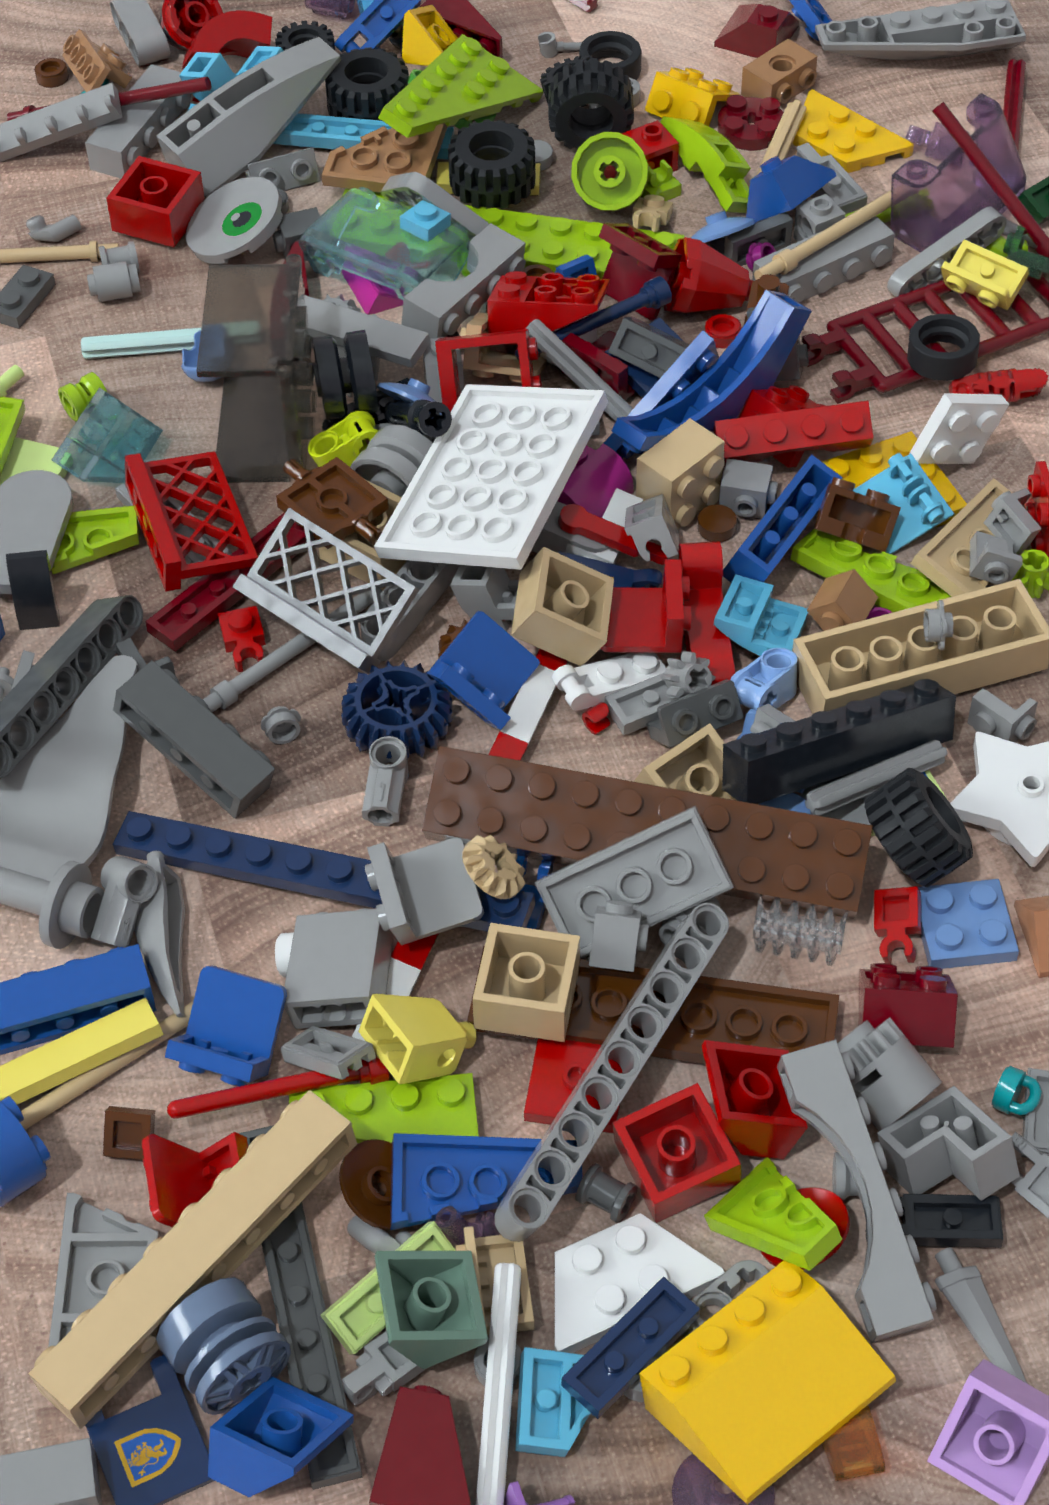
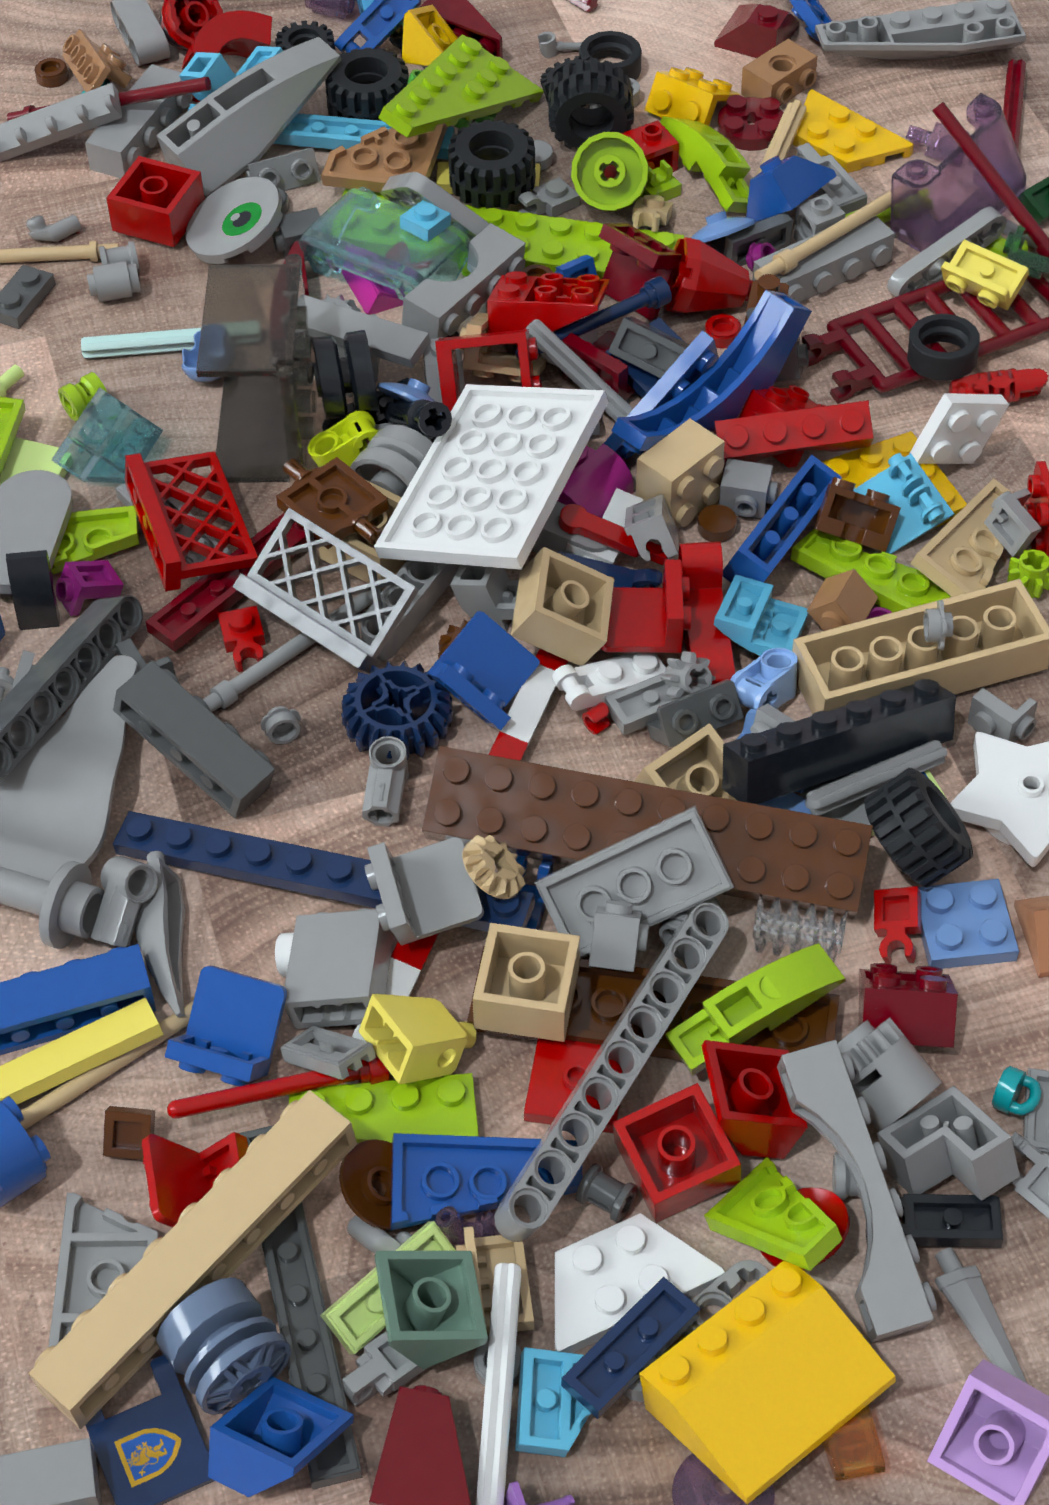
light grey bracket [969,531,1023,584] -> none
none -> magenta bracket [56,560,124,616]
none -> light grey plate [518,177,580,217]
none -> lime slope [666,943,846,1076]

